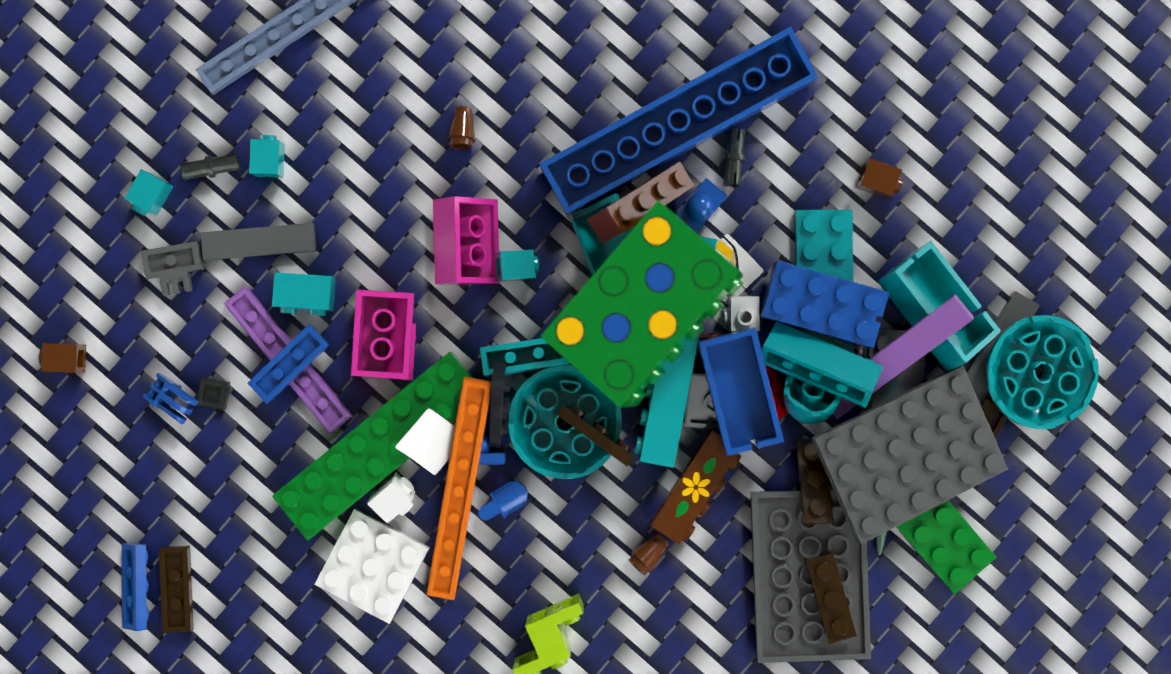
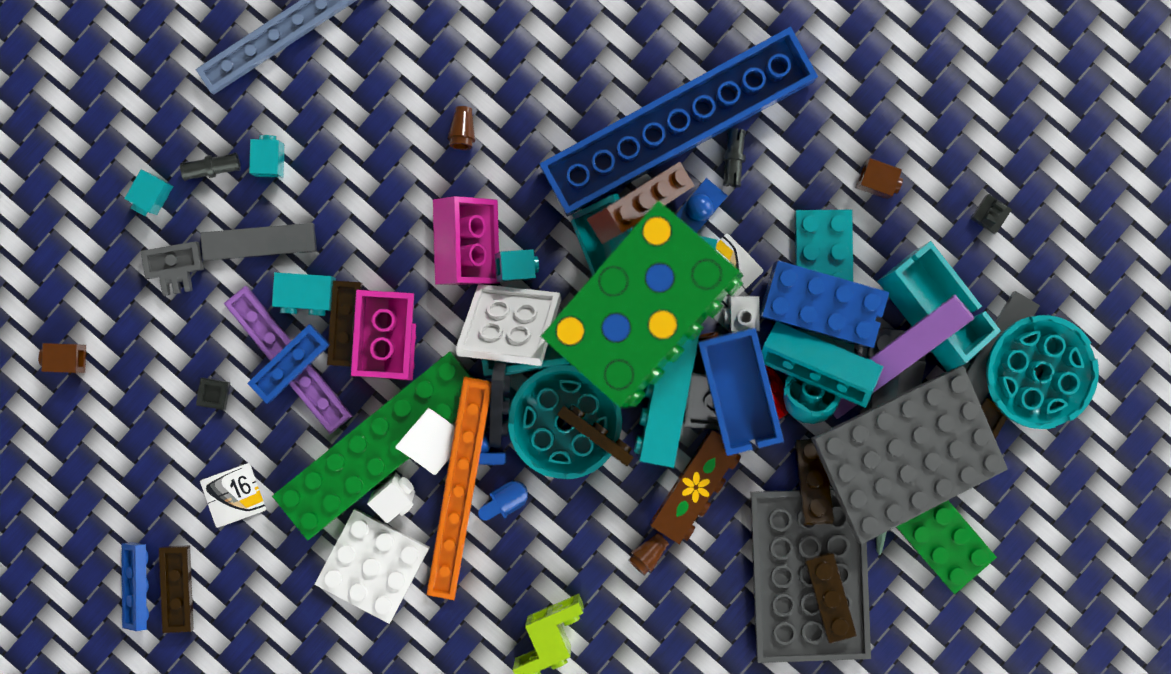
blue arm [142,373,198,424] -> none
none -> sticker [200,463,266,528]
none -> dark brown plate [327,280,363,367]
none -> white plate [456,284,561,366]
none -> pearl dark grey tile [970,194,1012,234]

